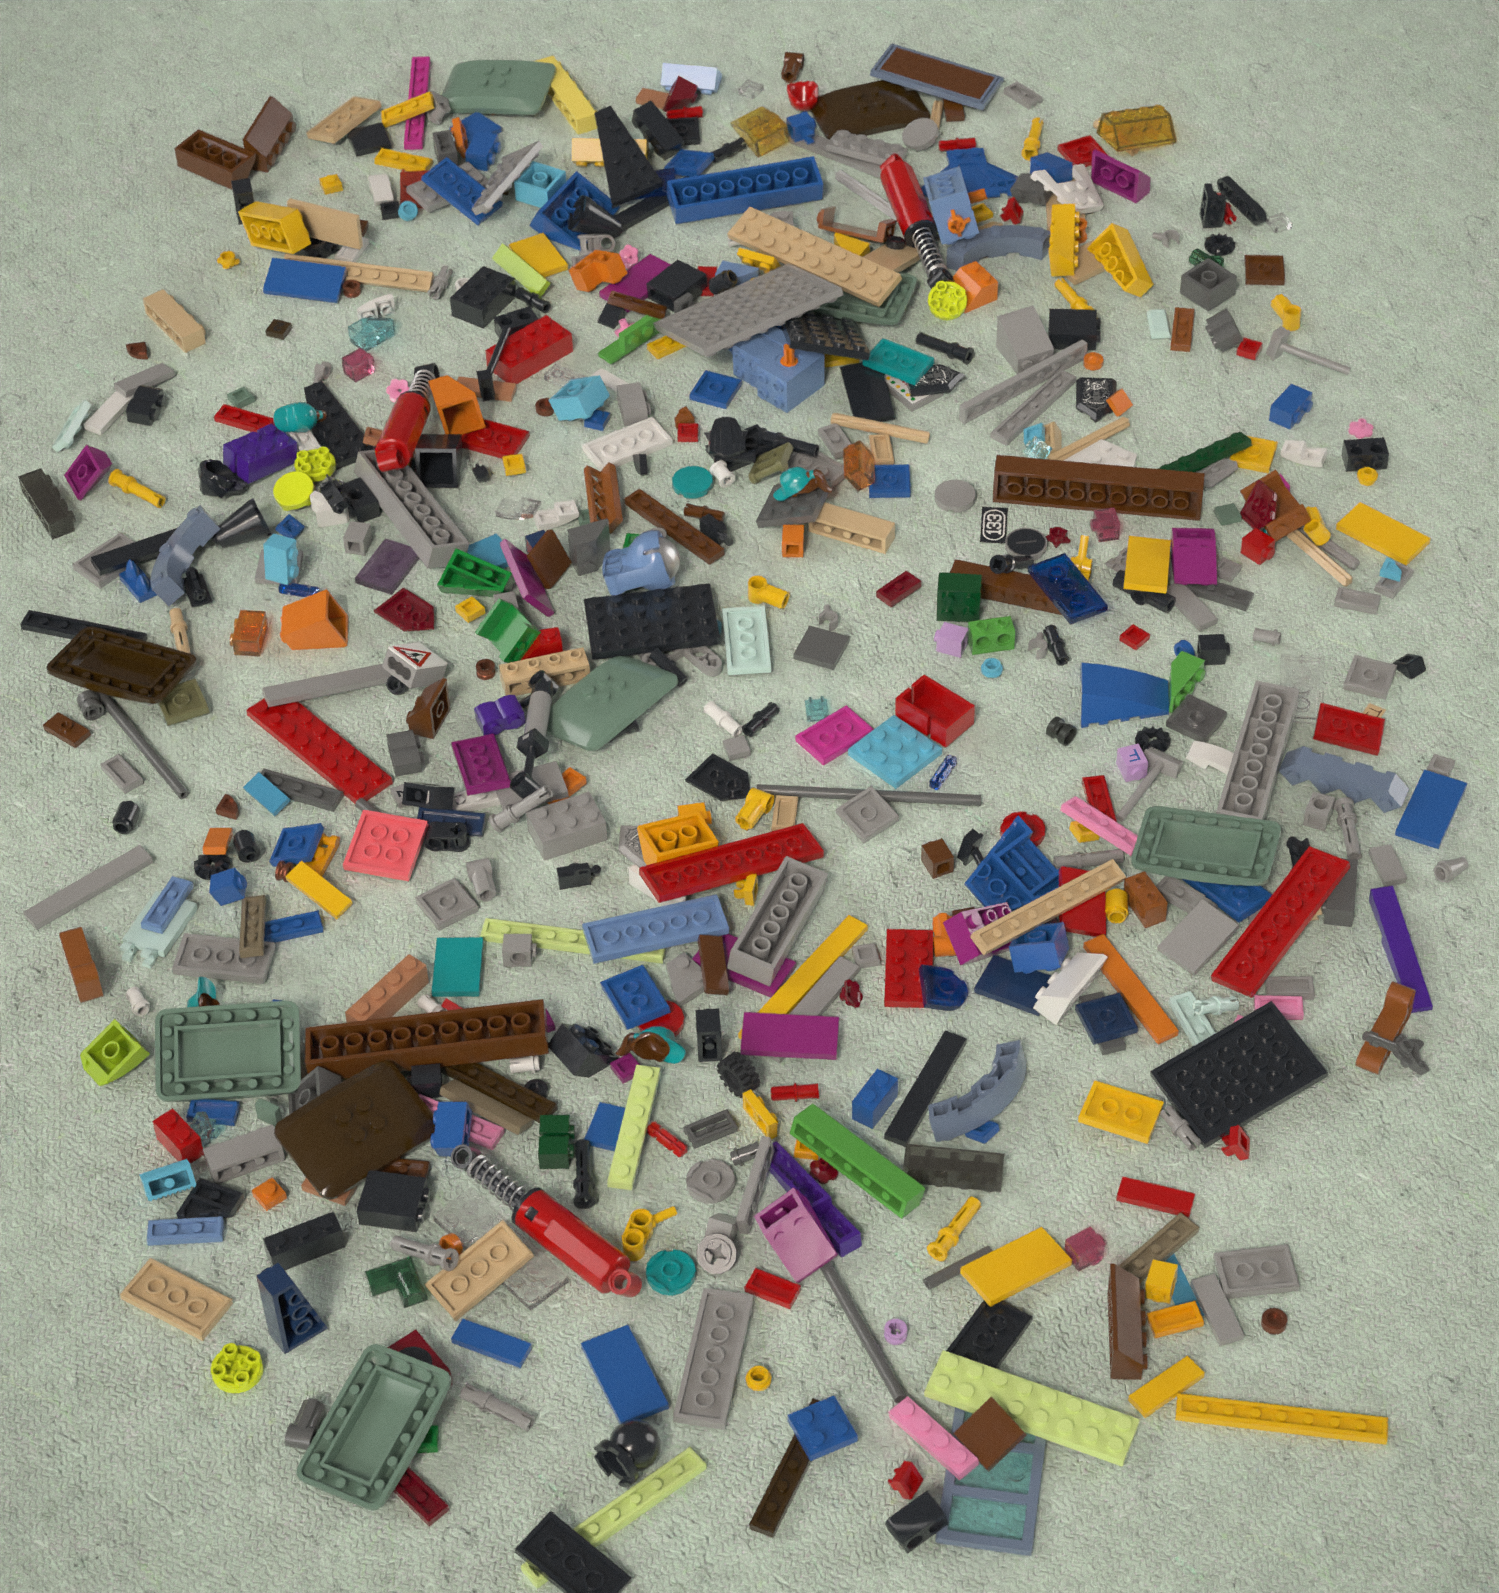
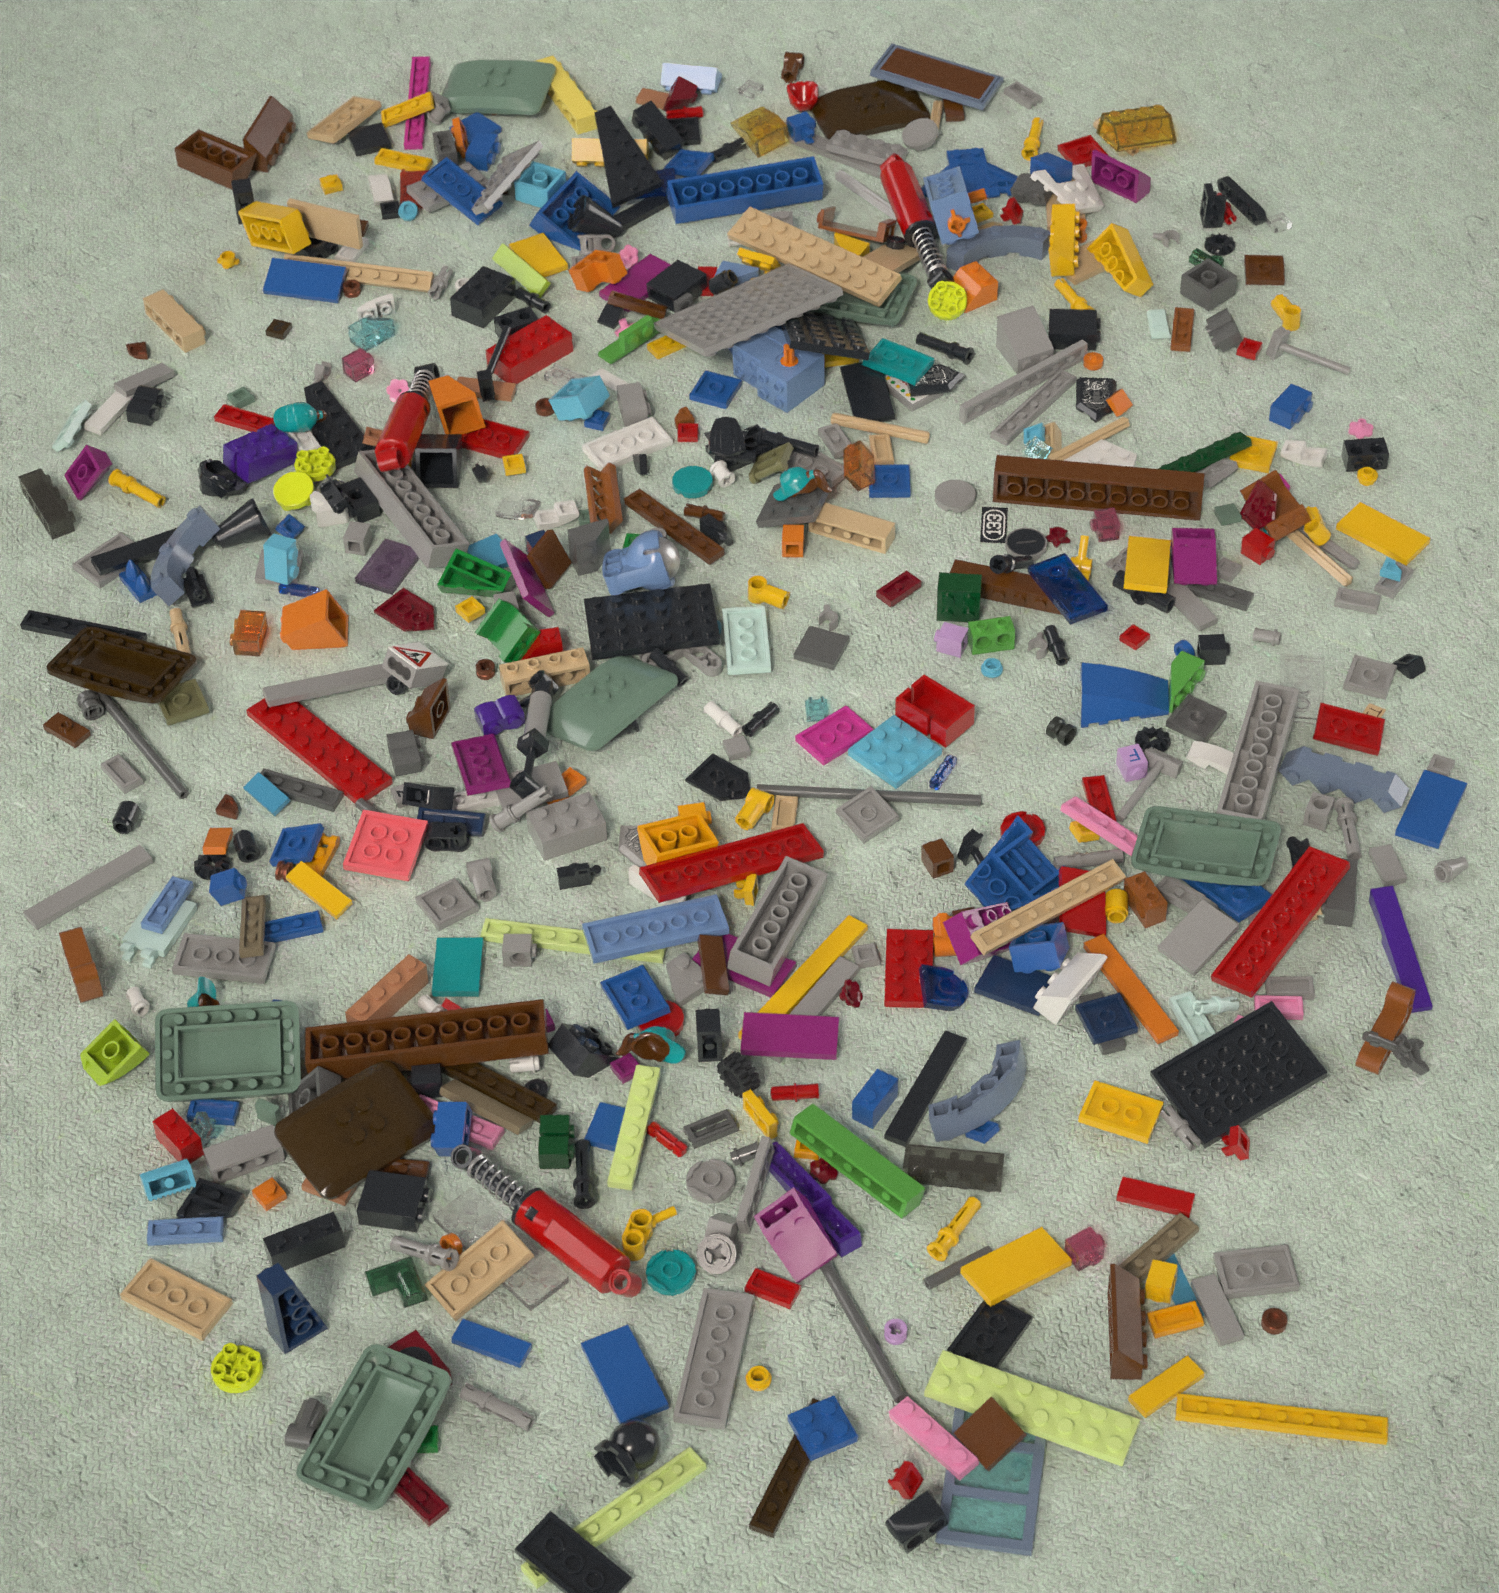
red axle [938,137,976,151] -> none

